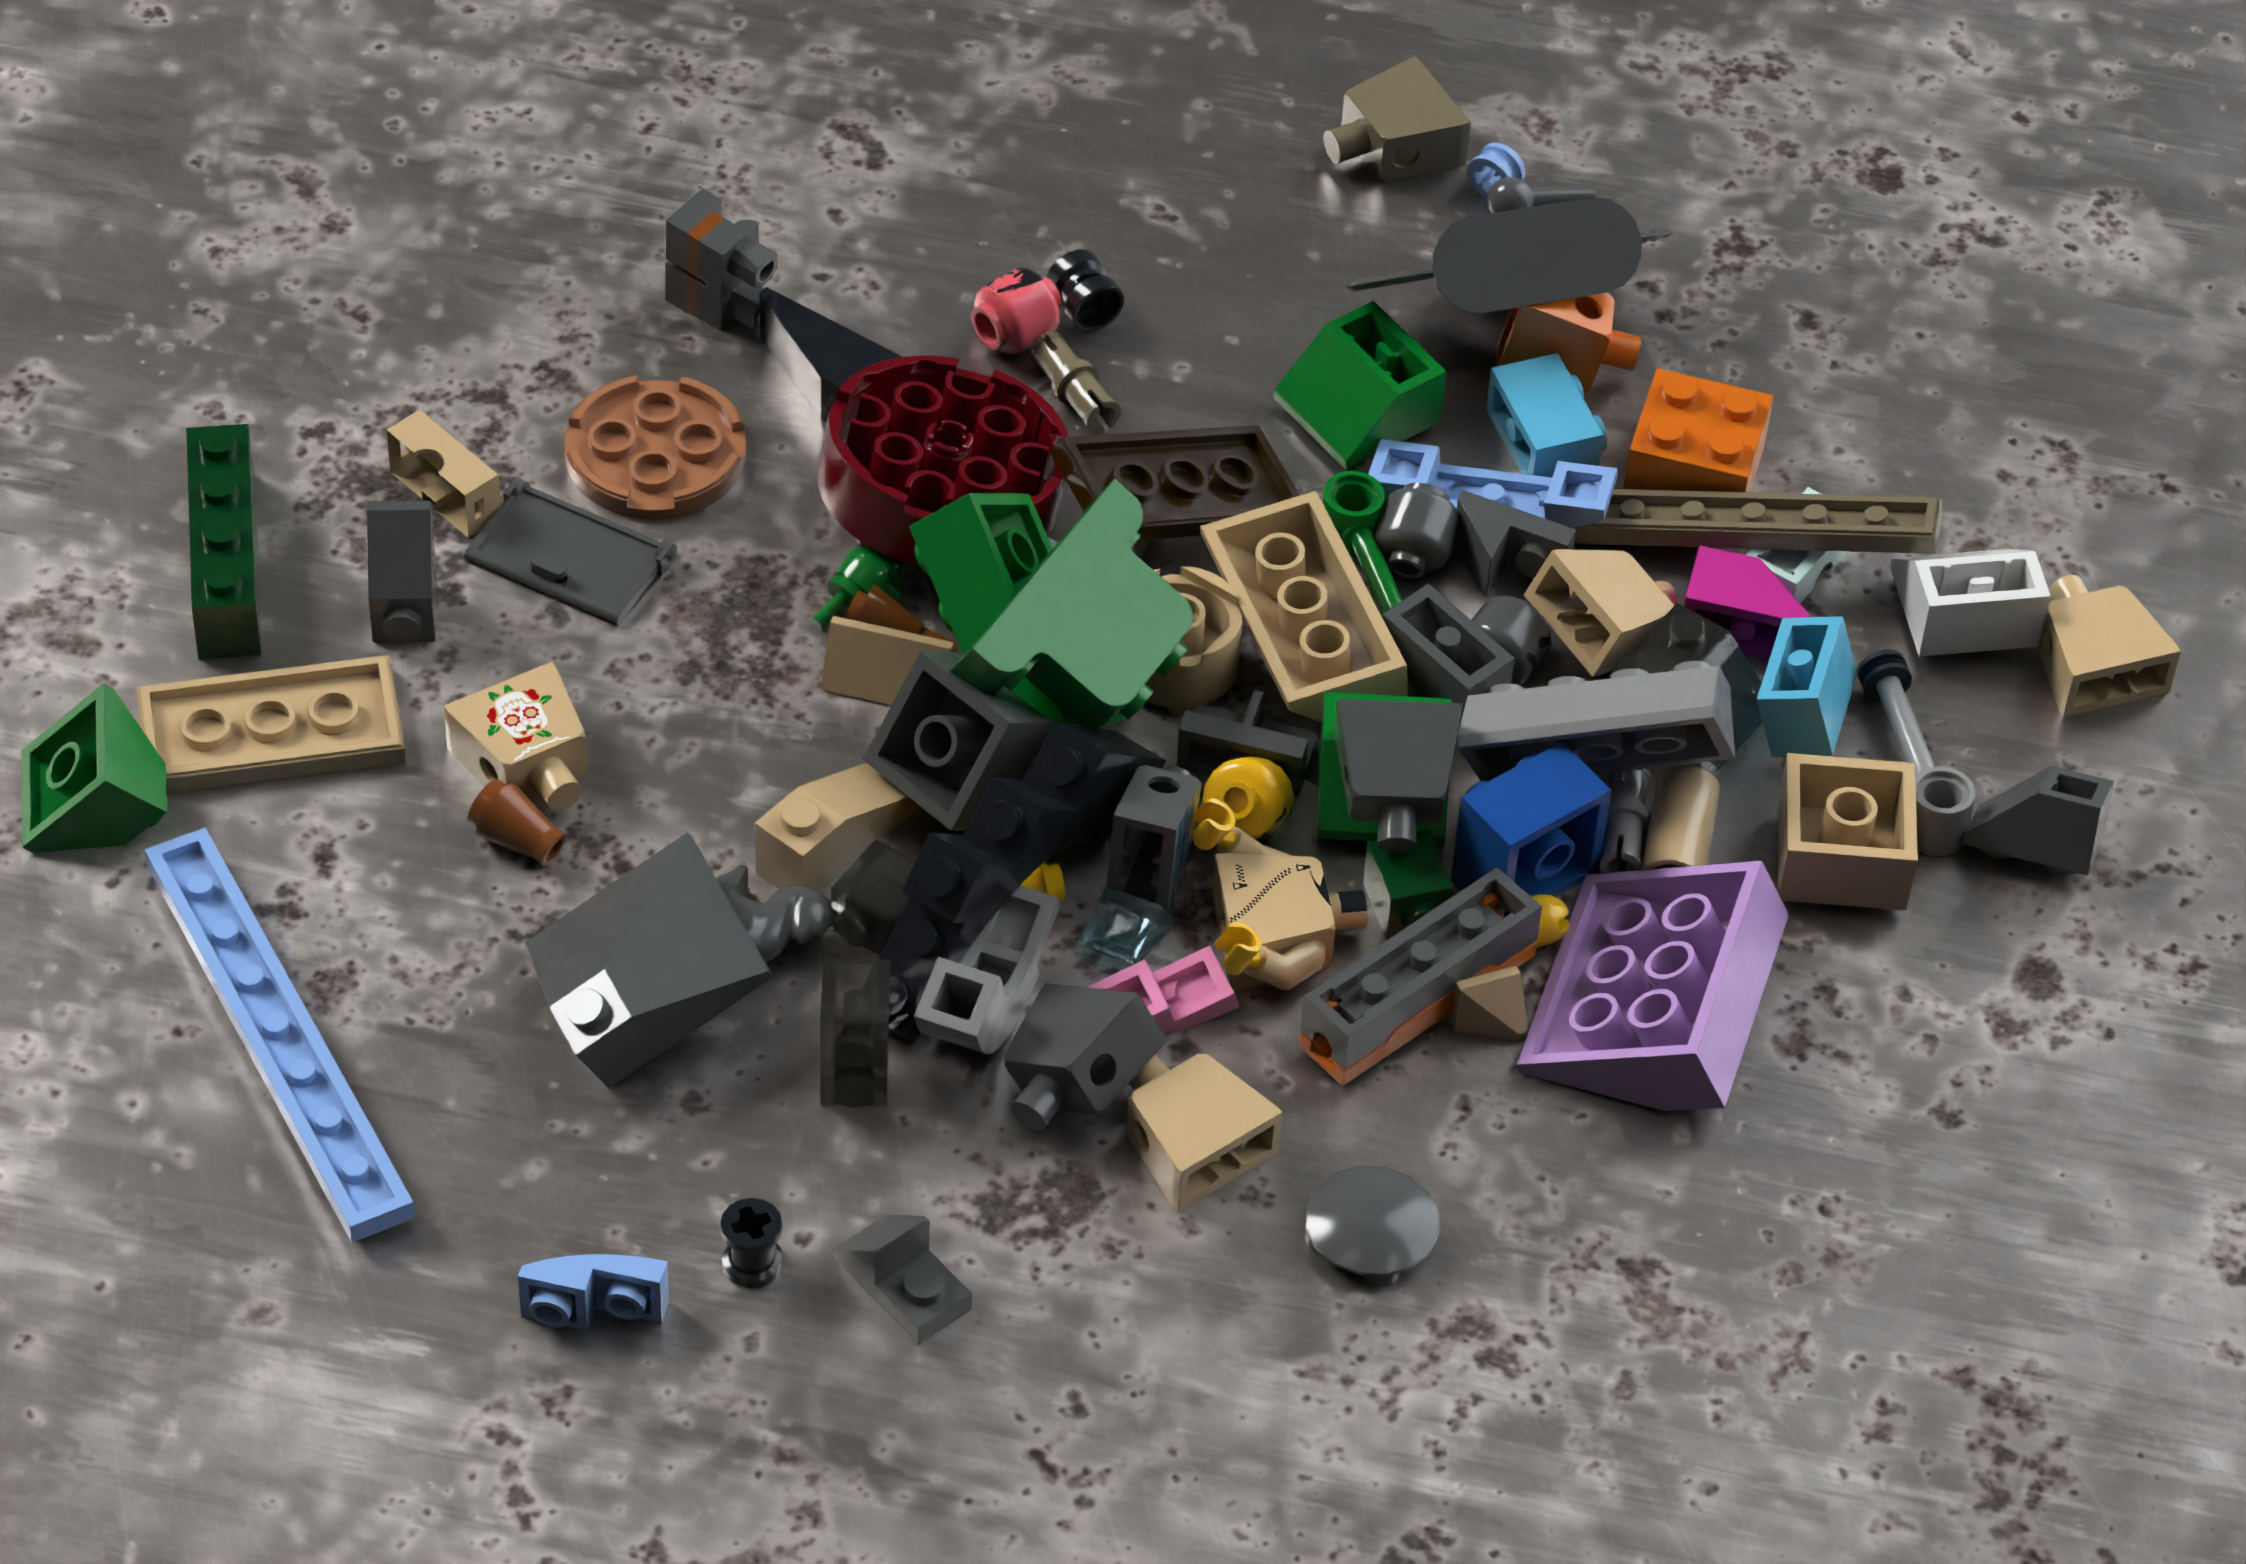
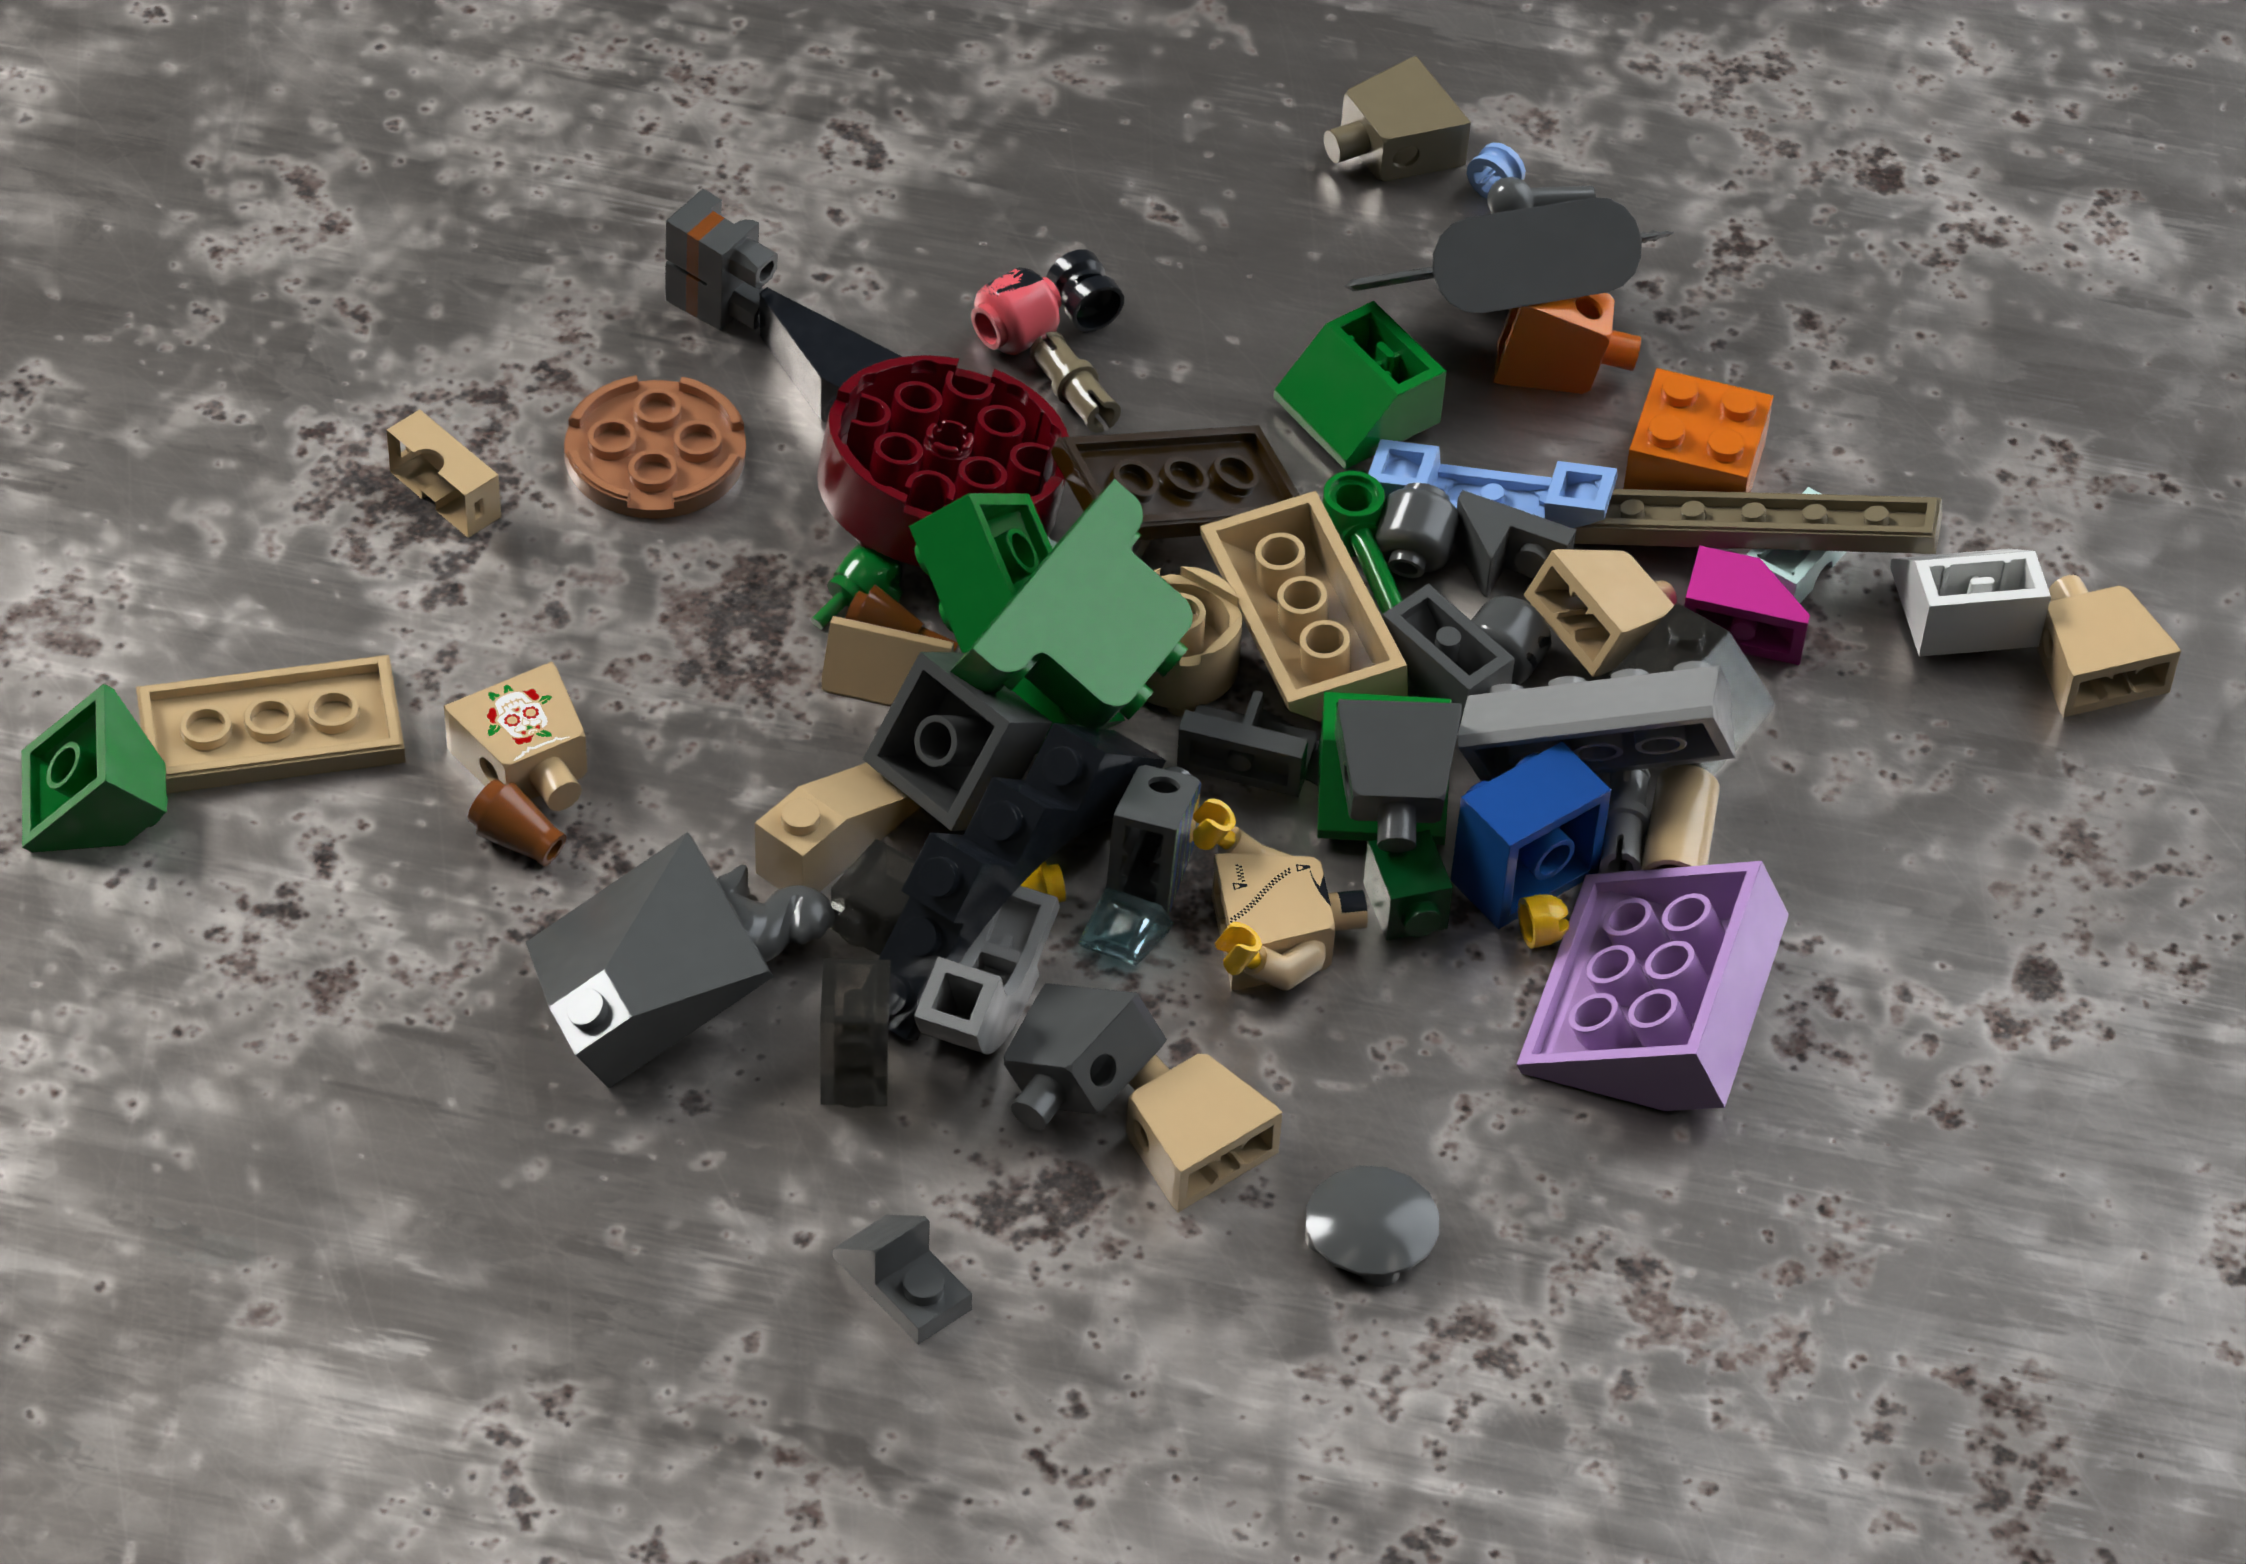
light blue plate [144,827,415,1243] -> none
dark green brick [186,424,262,659] -> none
dark grey slope [367,501,438,642] -> none
dark grey door [464,477,677,625] -> none
light blue slope [518,1254,669,1331] -> none
black bush [720,1198,783,1288] -> none
bright pink slope [1088,945,1240,1035] -> none
yellow head [1202,757,1294,840] -> none
dark grey piece [1298,867,1542,1086] -> none
tan slope [1451,966,1528,1041] -> none
medium azure brick [1486,353,1607,478] -> none
medium azure brick [1756,616,1857,757] -> none
tan brick [1777,753,1918,910] -> none
light grey piece [1857,649,1976,856] -> none
dark grey slope [1963,766,2114,876] -> none

